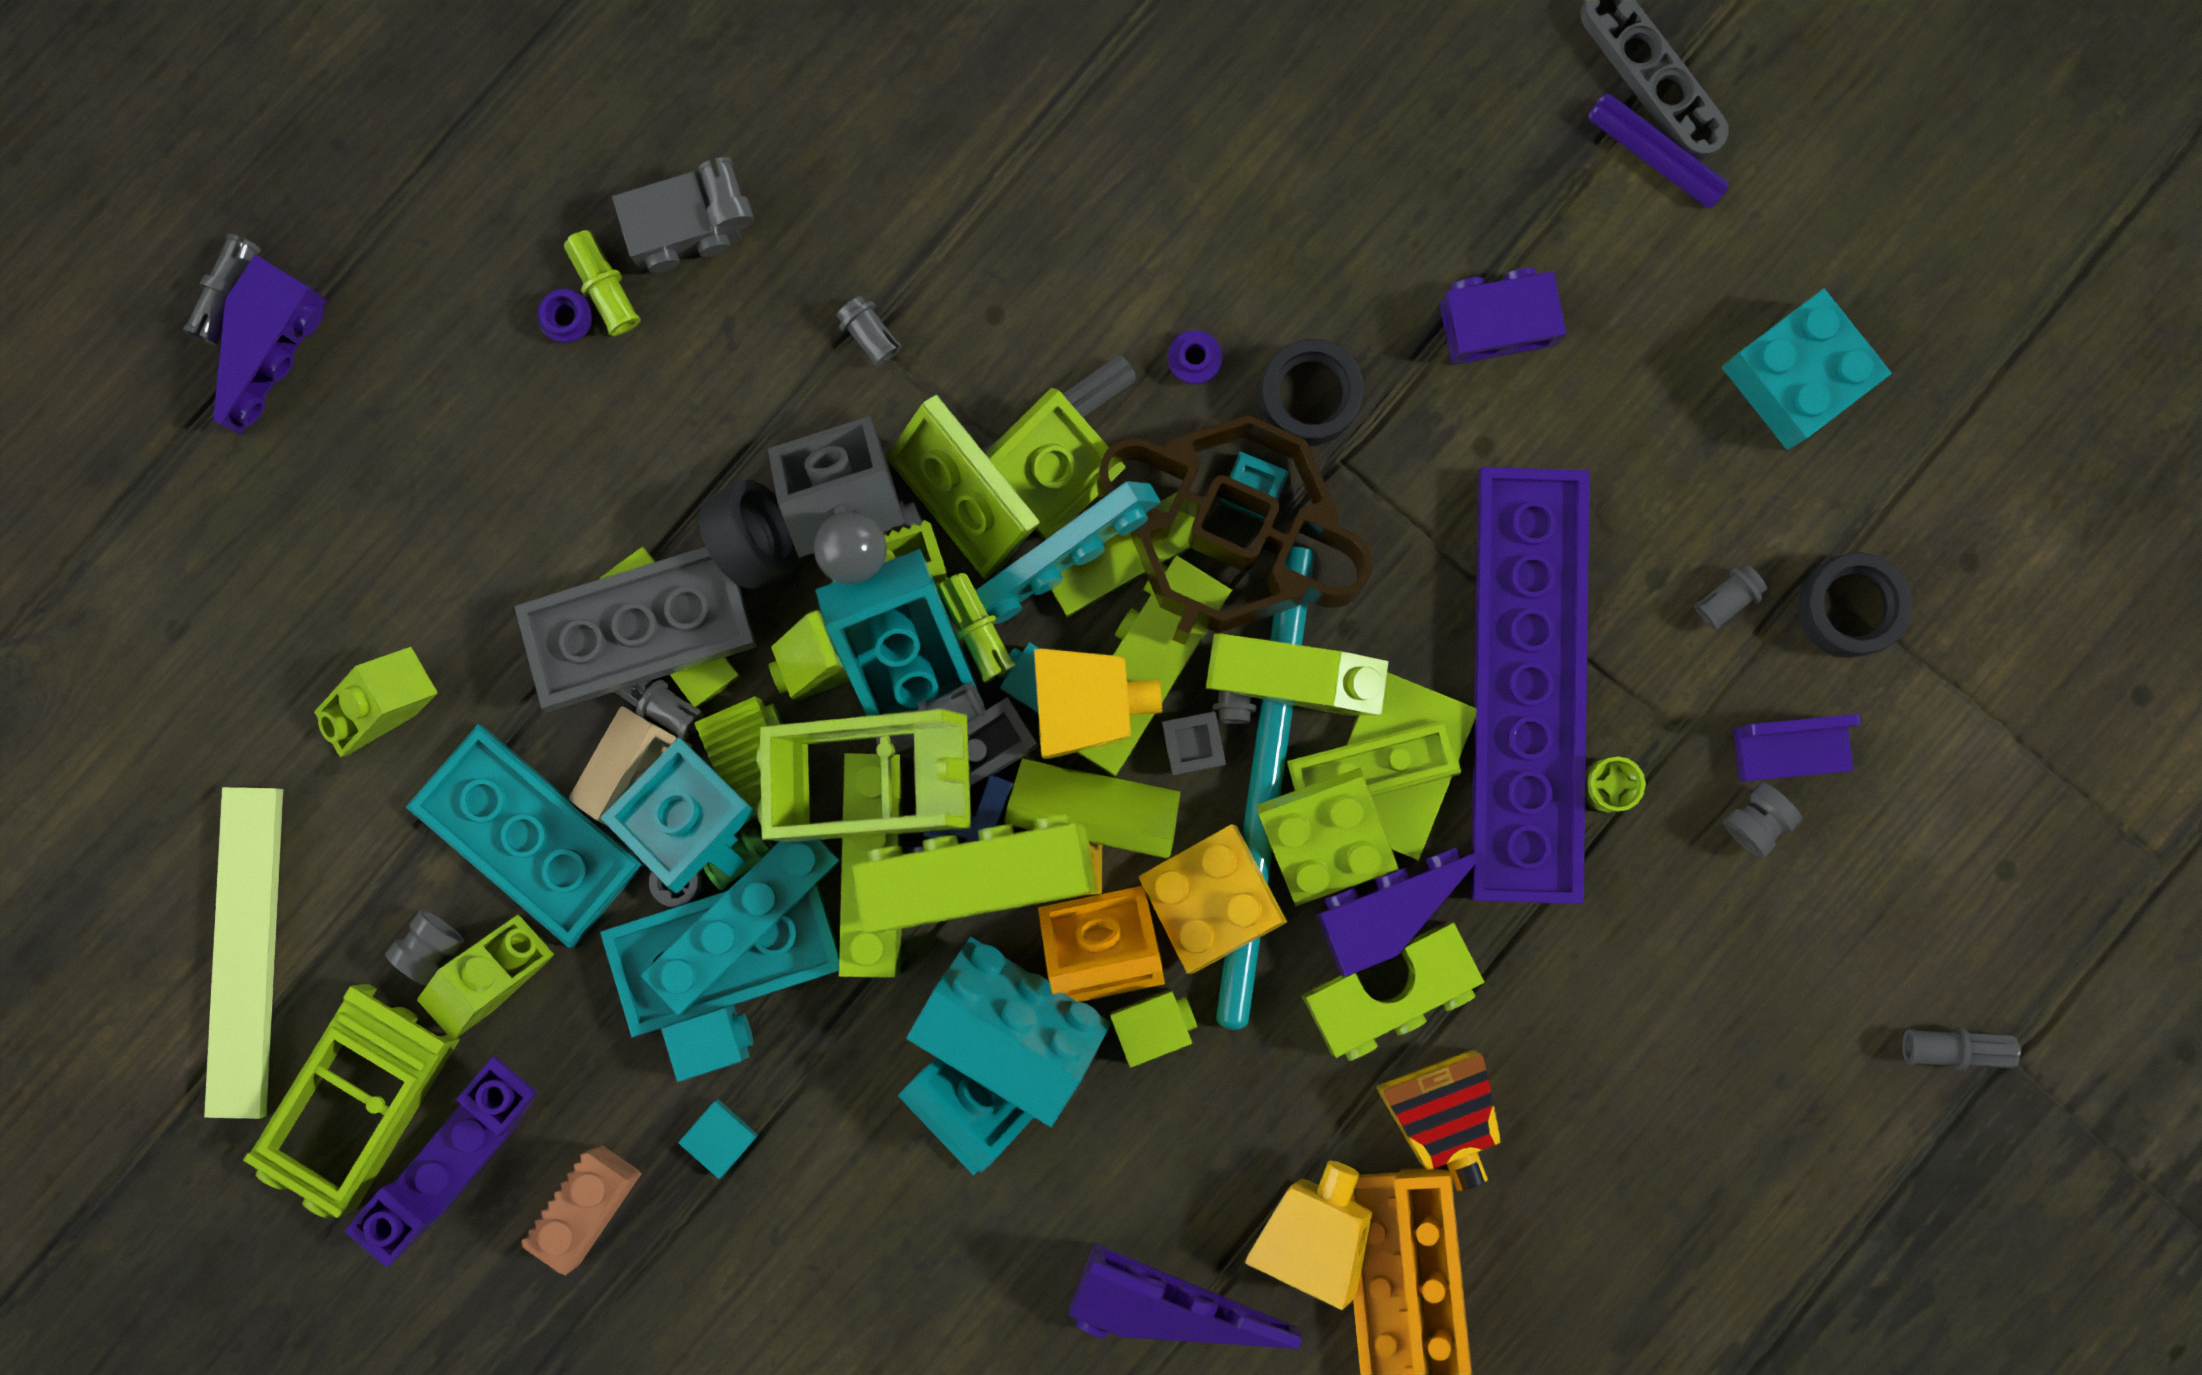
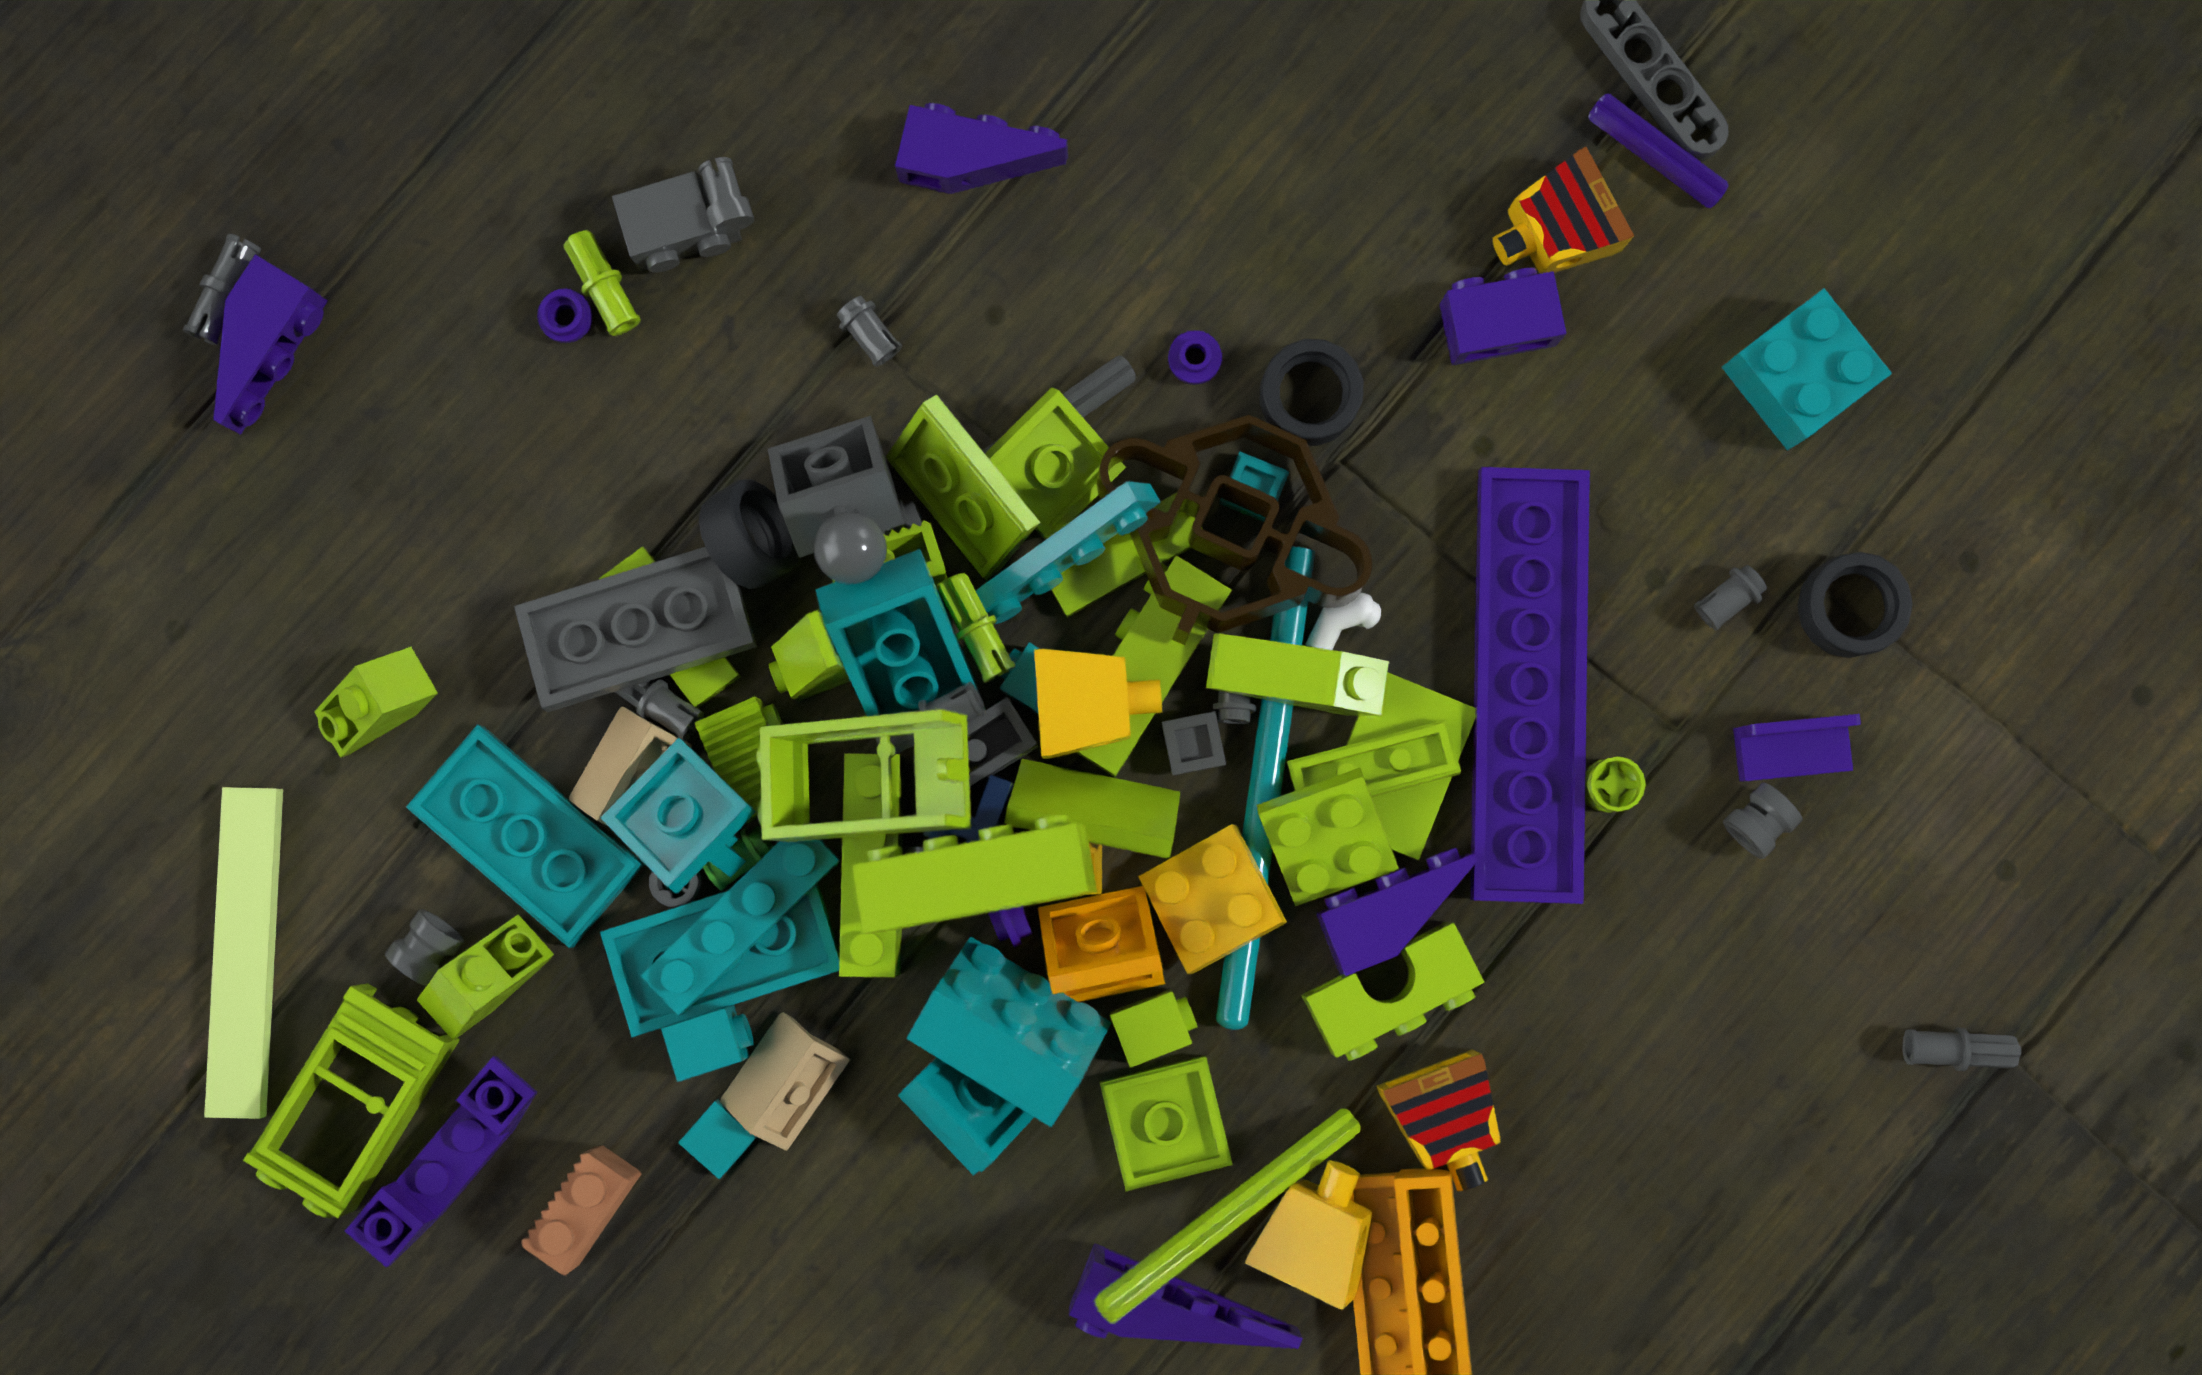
none -> tan panel [720,1012,850,1151]
none -> dark purple slope [895,103,1068,194]
none -> dark purple plate [989,906,1033,948]
none -> lime axle [1094,1108,1361,1323]
none -> lime tile [1100,1056,1233,1191]
none -> white arm [1305,593,1381,650]
none -> torso [1493,147,1634,274]

